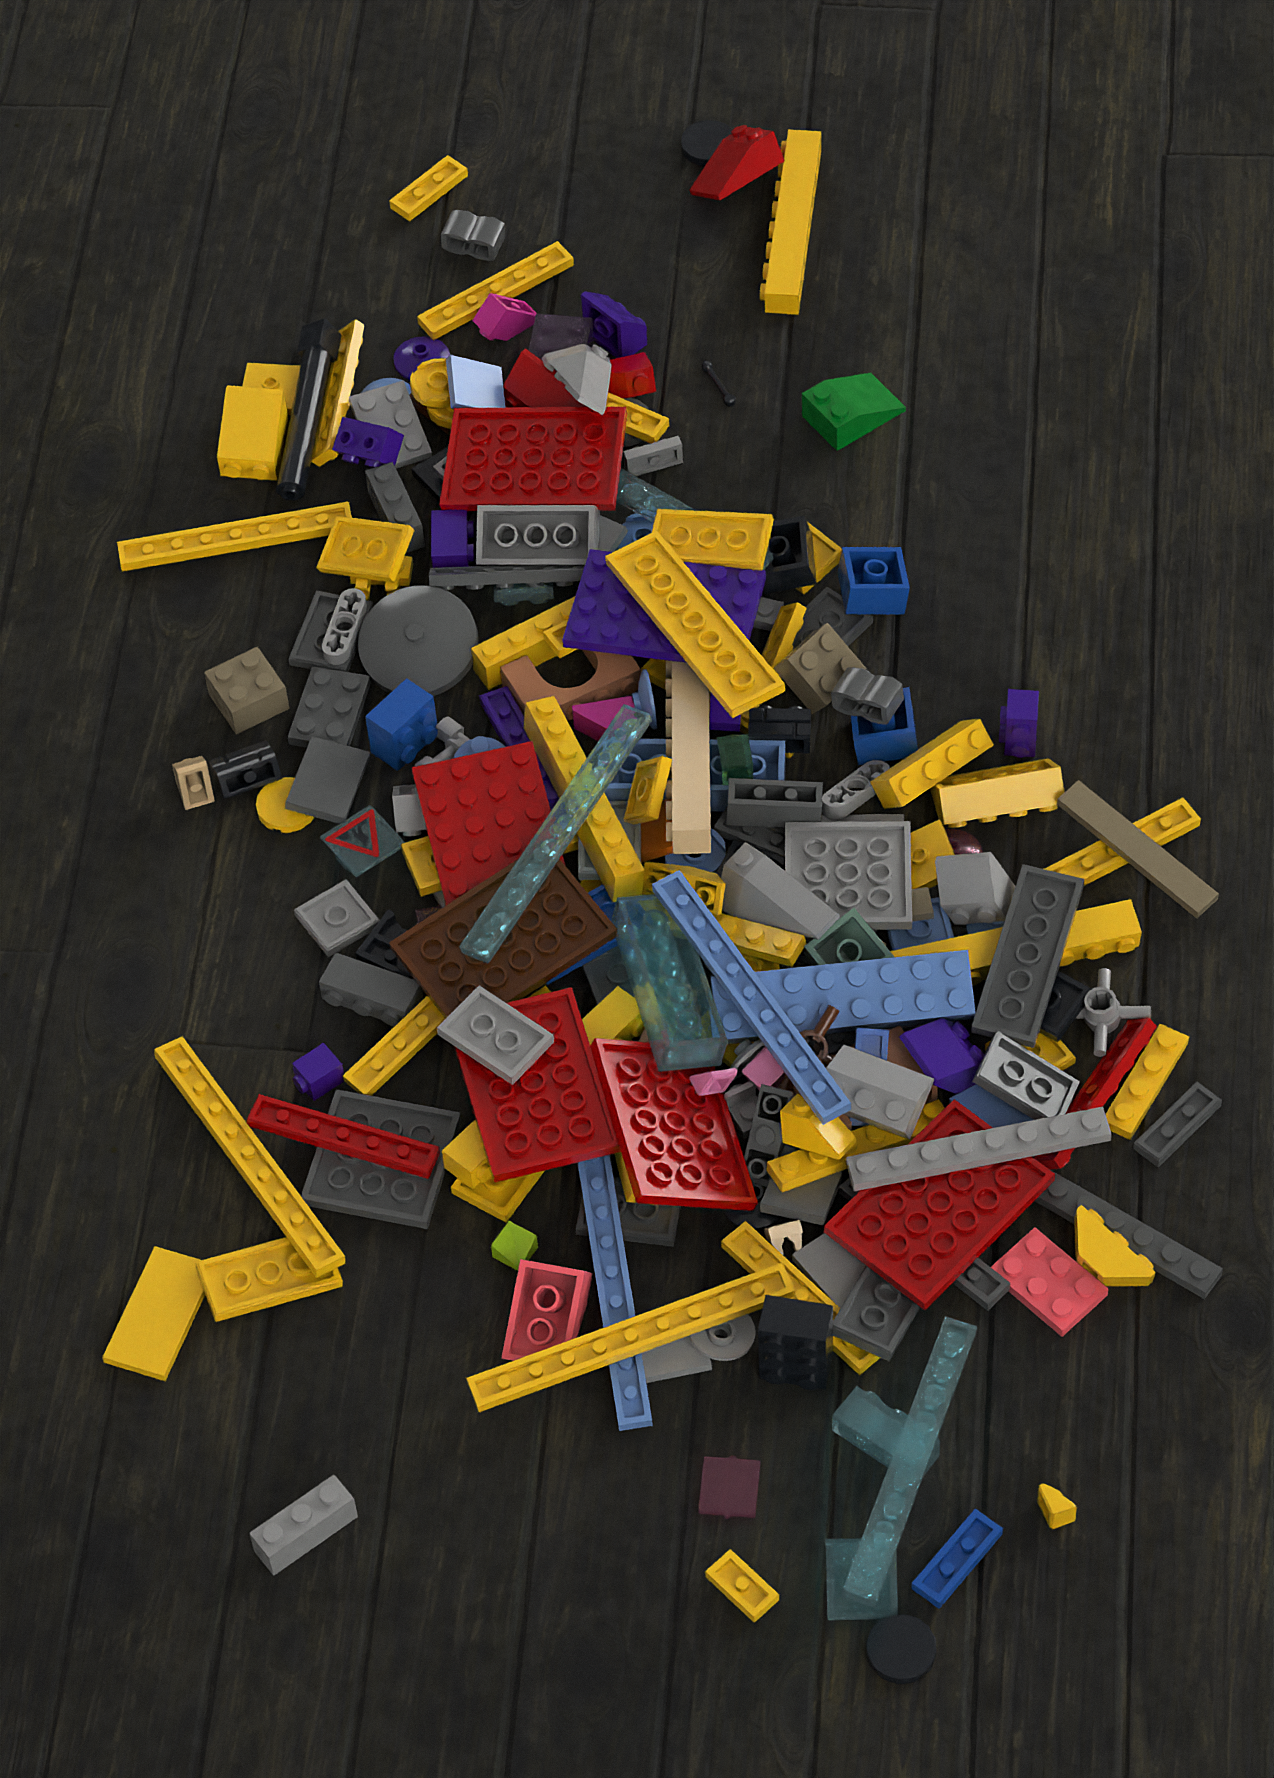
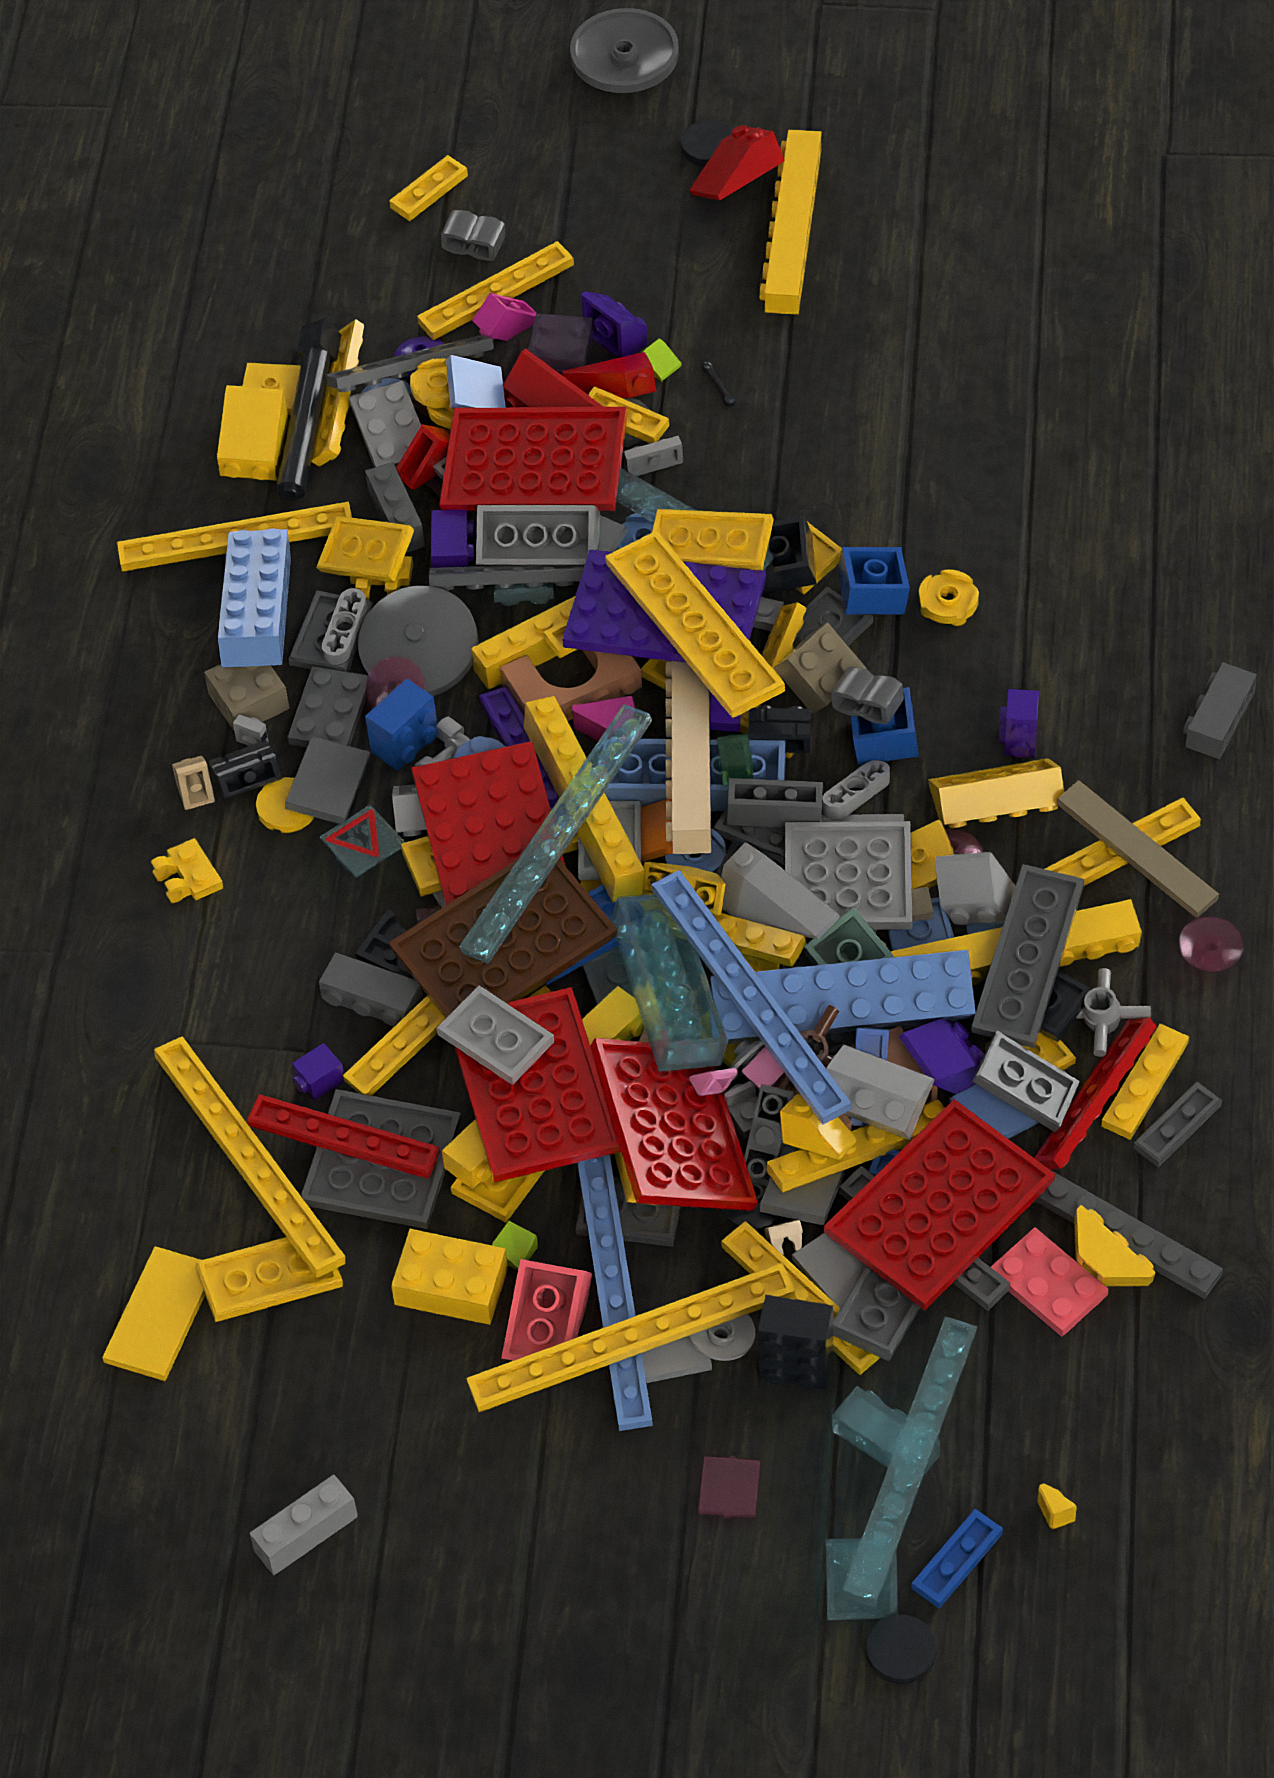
light grey tile [294,879,380,957] -> none
dark purple brick [332,417,404,468] -> none
light grey wedge [542,344,612,415] -> none
yellow plate [623,756,672,825] -> none
medium blue dish [632,669,657,730] -> none
yellow plate [705,1549,779,1623] -> none
green slope [802,373,906,451] -> none
light grey plate [846,1107,1112,1191] -> none
yellow brick [870,719,994,809] -> none
none -> yellow plate [151,838,223,903]
none -> medium blue brick [218,528,291,667]
none -> light grey plate [233,714,269,746]
none -> dark grey plate [326,335,494,392]
none -> clear pink dish [366,657,425,708]
none -> yellow brick [391,1229,508,1325]
none -> red slope [396,424,450,490]
none -> dark grey dish [570,8,679,93]
none -> lime slope [641,338,681,382]
none -> yellow plate [919,570,979,626]
none -> clear pink dish [1179,917,1243,972]
none -> dark grey brick [1183,662,1257,759]

